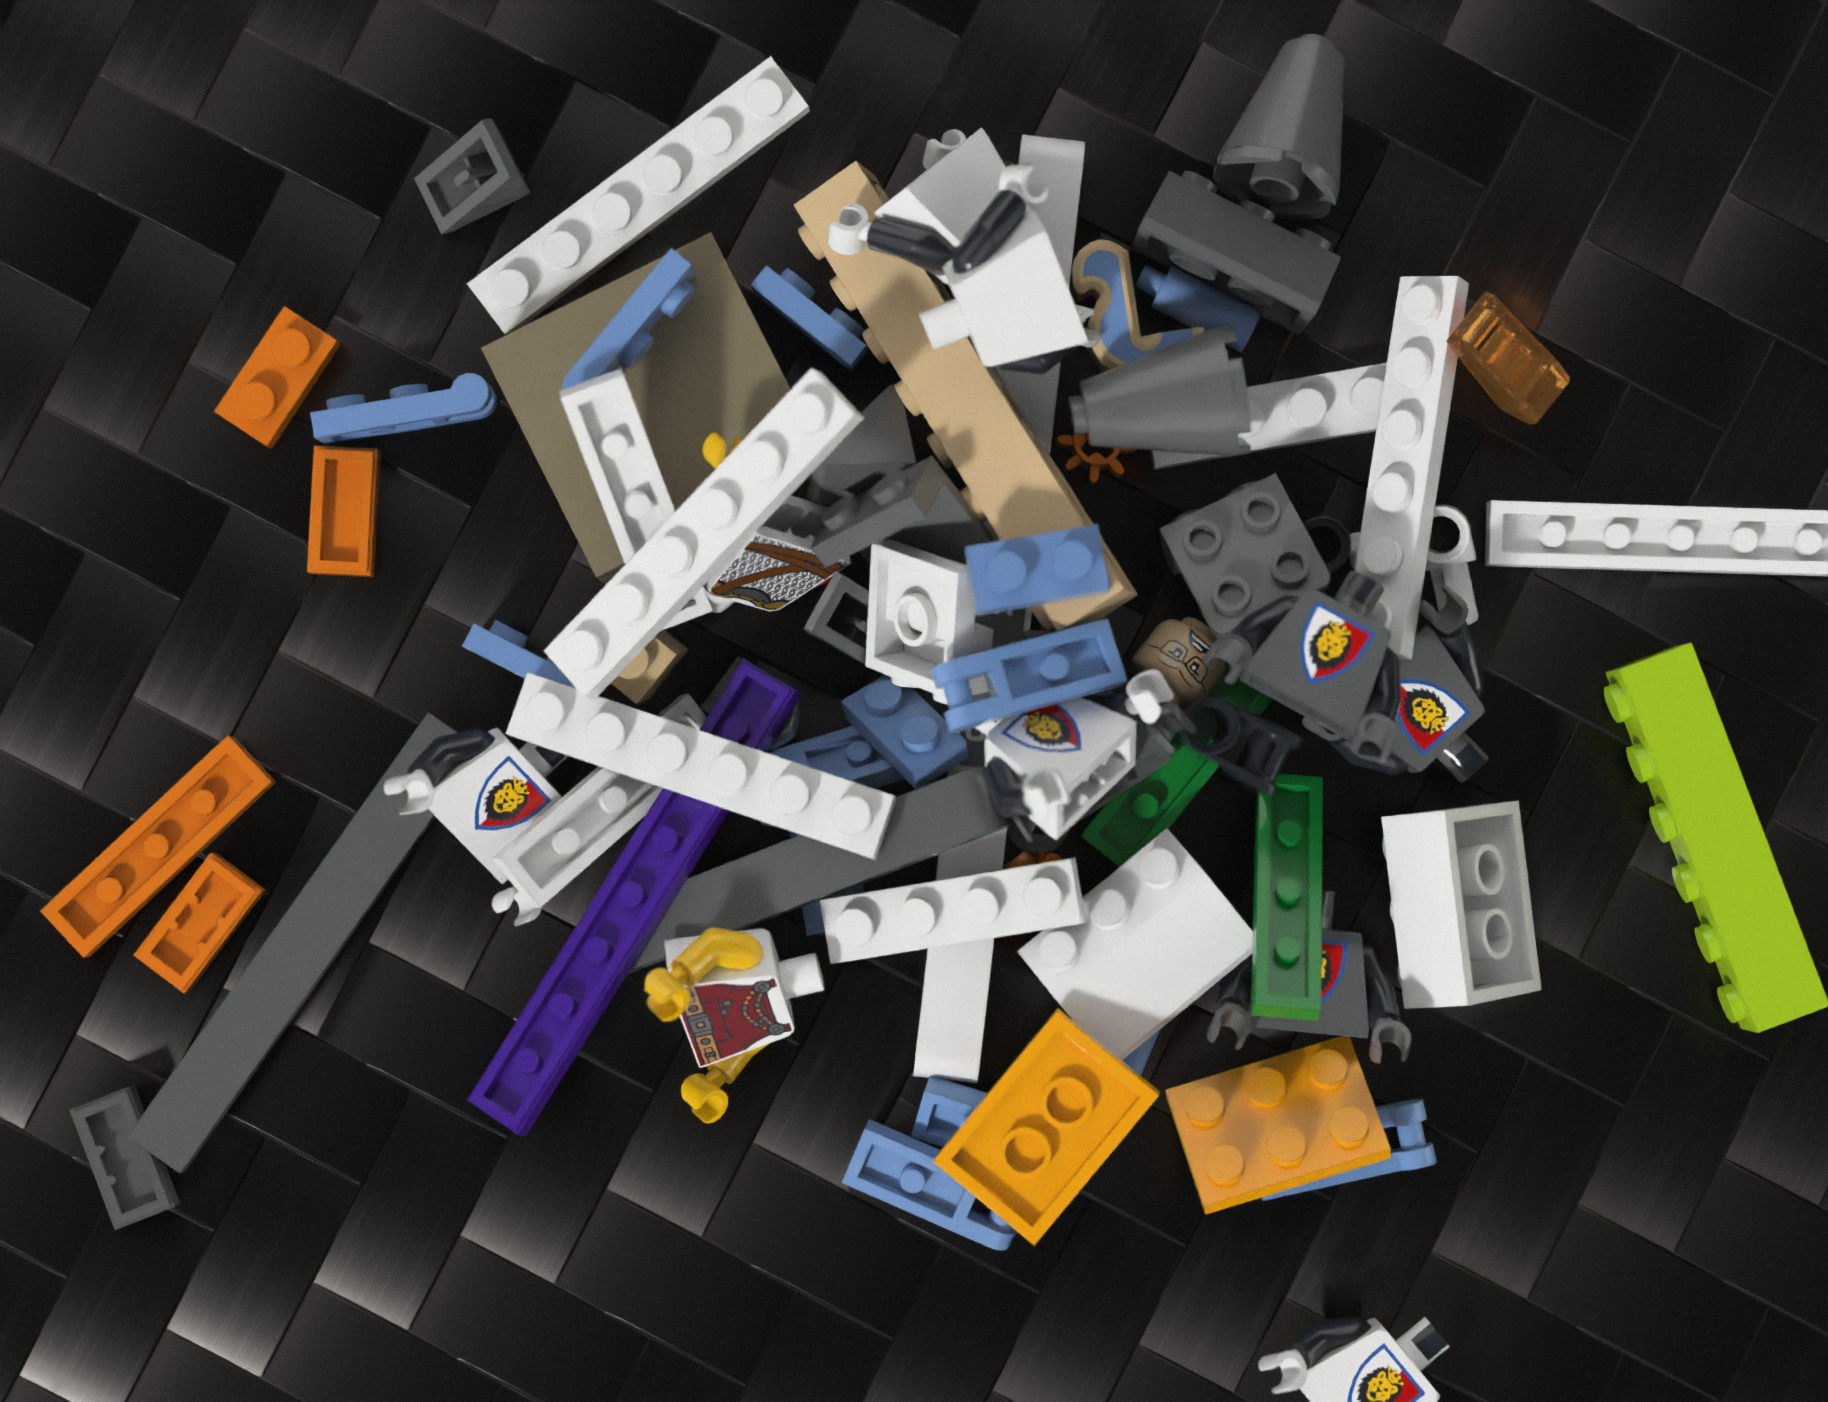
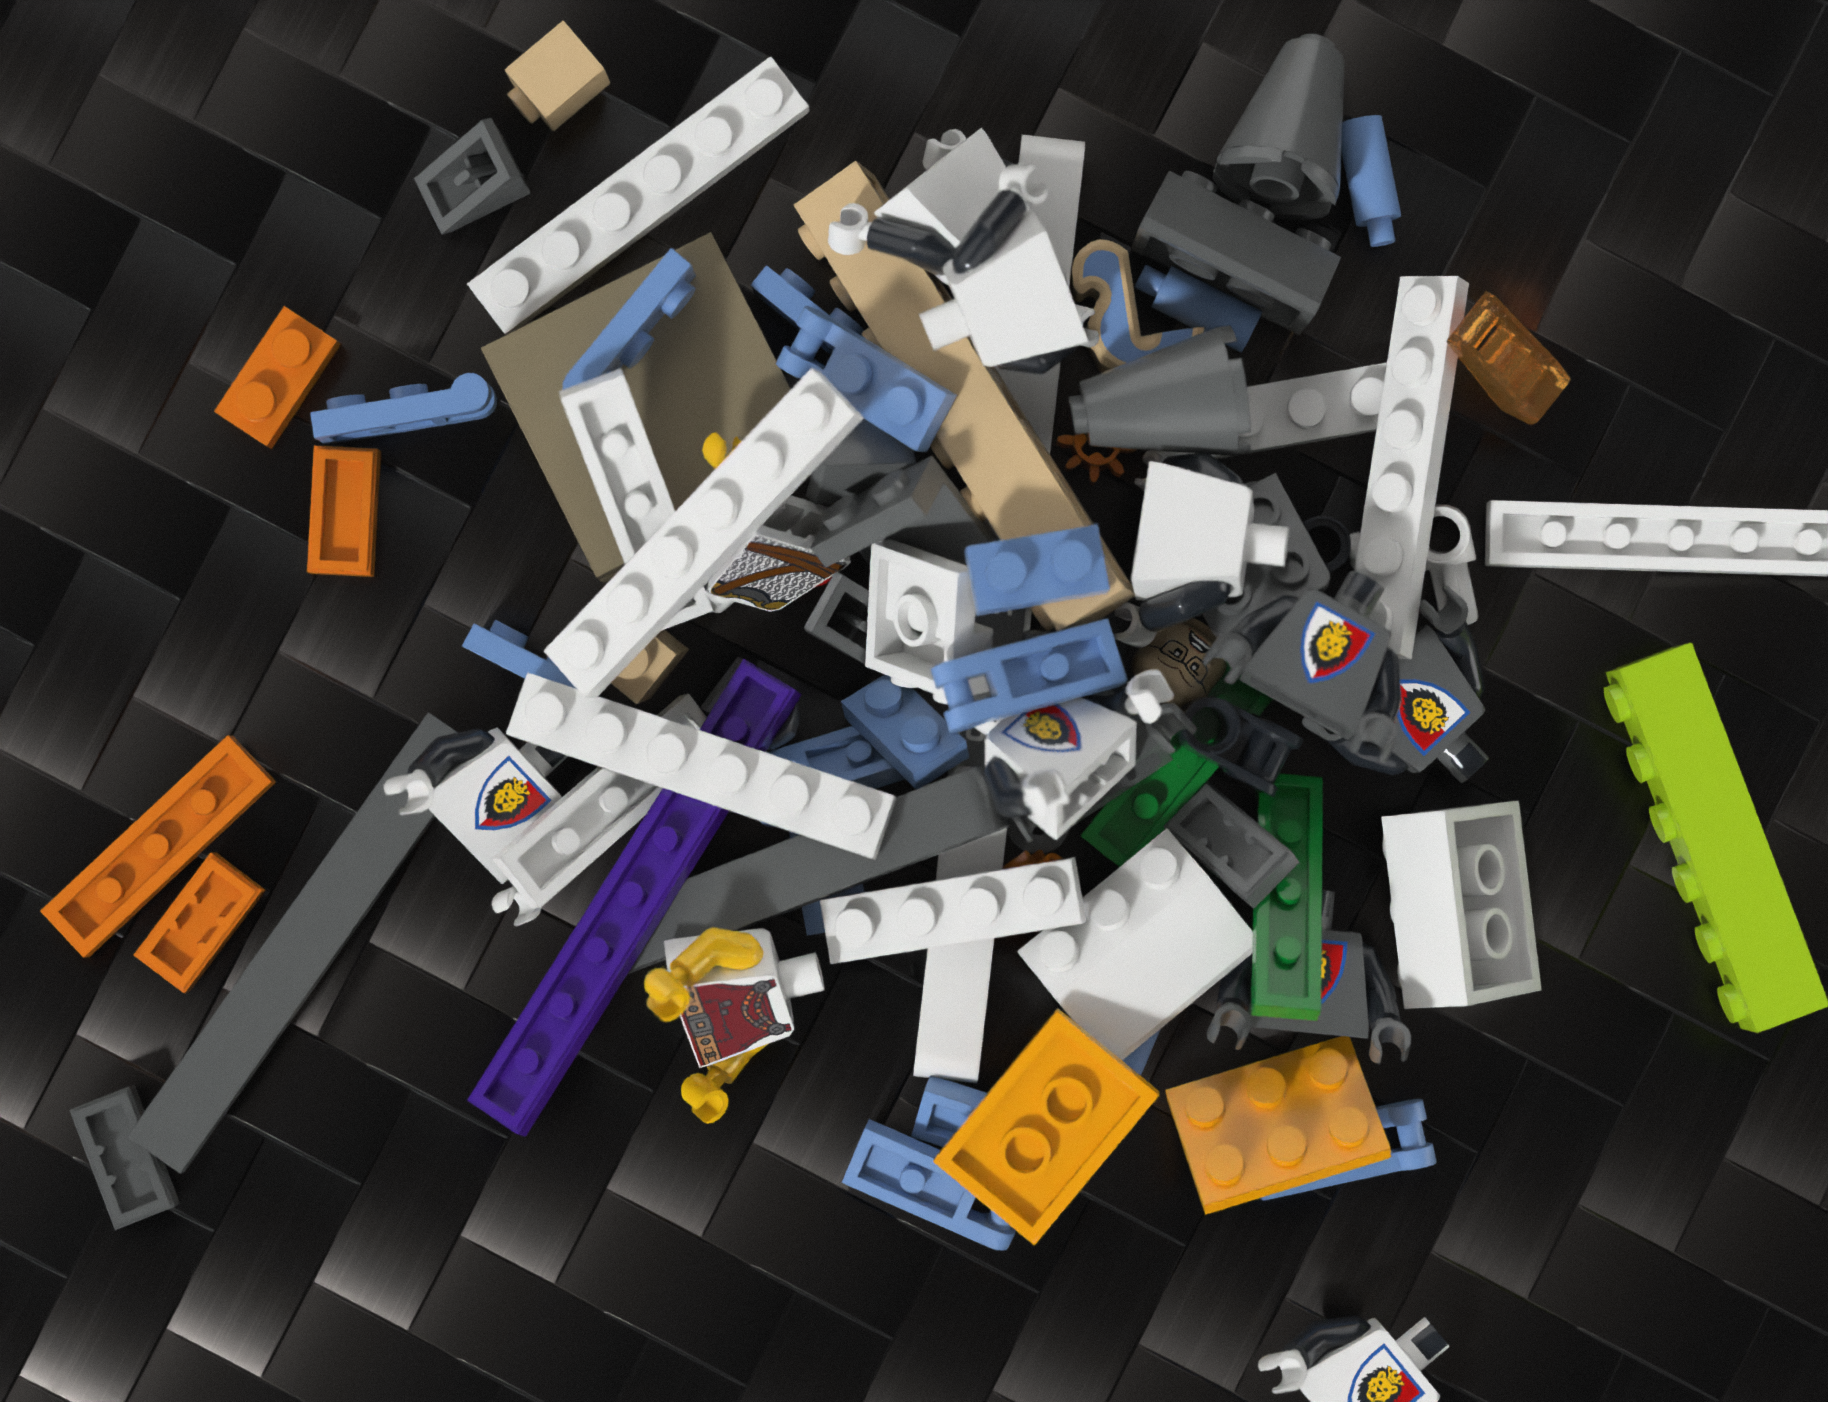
none -> tan brick [504,21,610,131]
none -> medium blue plate [776,306,957,452]
none -> white torso [1115,450,1289,648]
none -> dark grey plate [1163,782,1299,908]
none -> medium blue cylinder [1341,115,1401,247]

